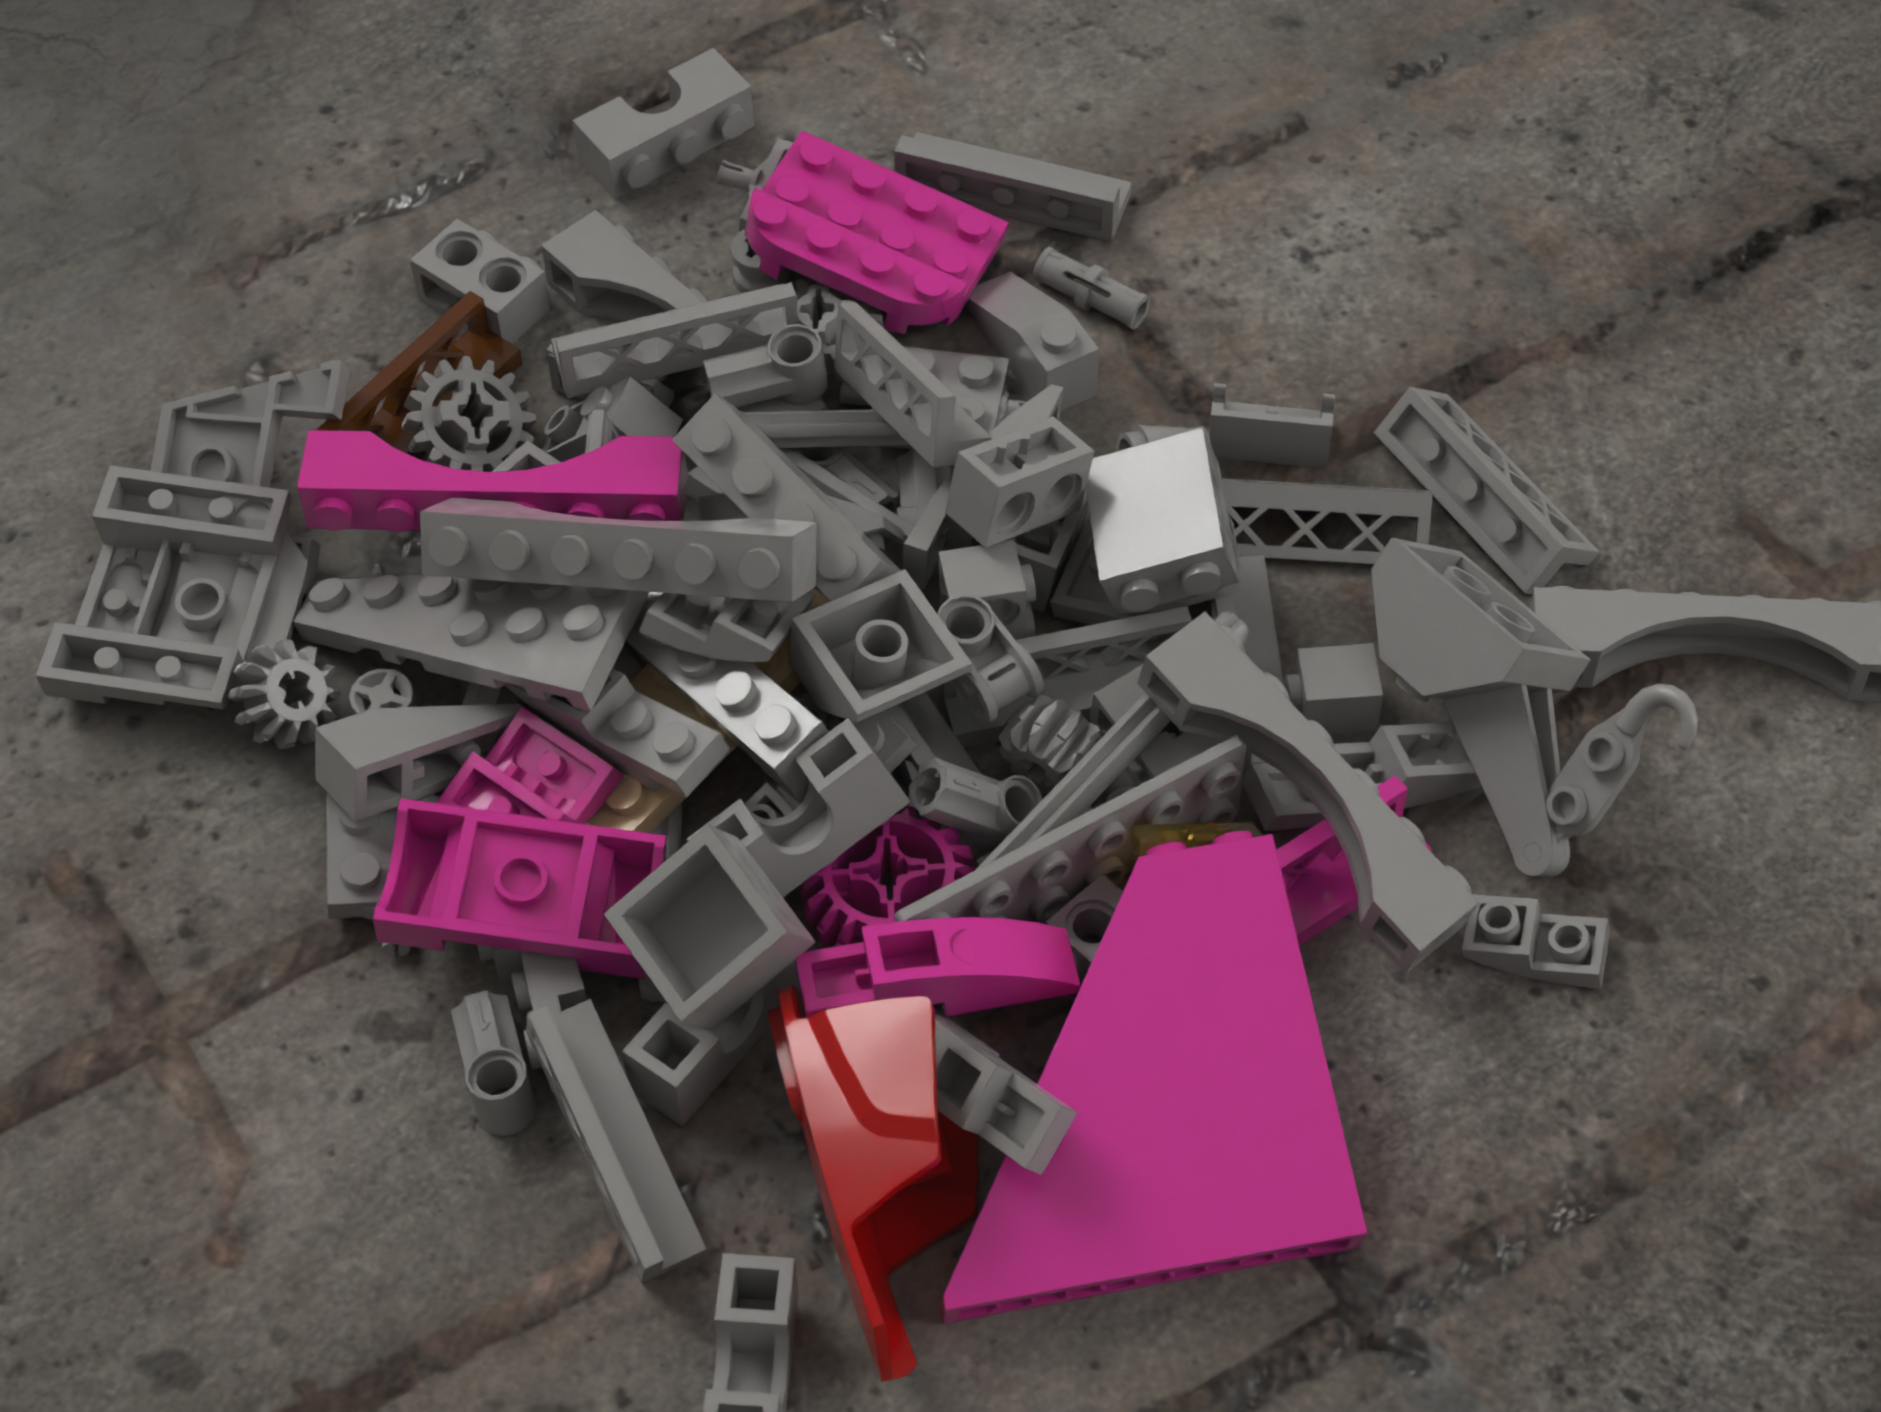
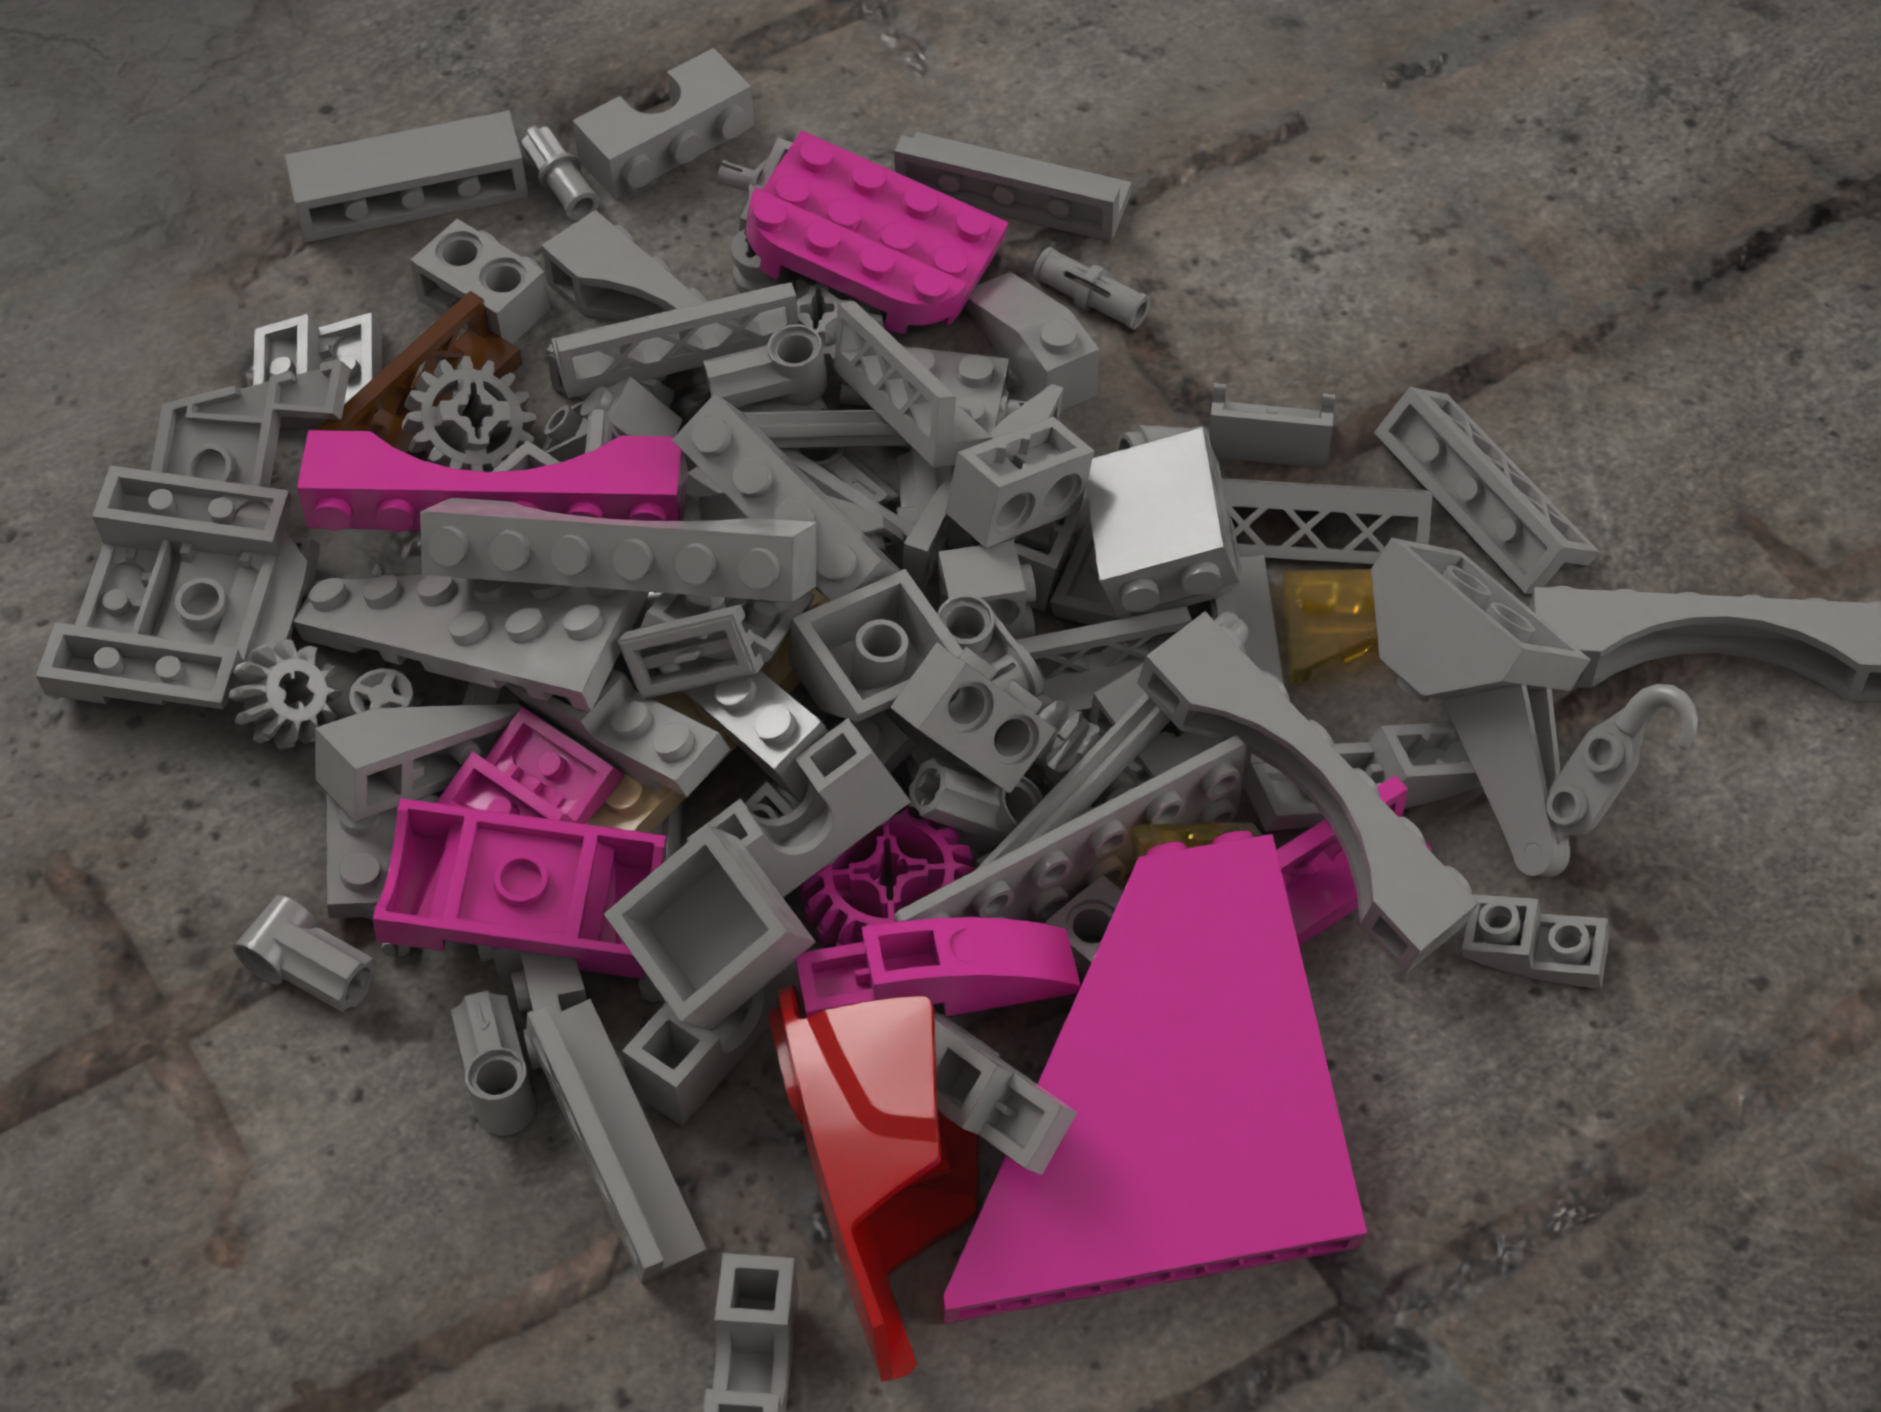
light grey brick [1284,643,1383,735] -> none
none -> light grey piece [233,895,377,1012]
none -> light grey slope [253,312,382,428]
none -> light grey brick [285,110,529,243]
none -> light grey axle [521,125,600,221]
none -> light grey tile [618,605,764,700]
none -> light grey brick [890,643,1057,793]
none -> clear yellow wing [1282,569,1378,683]

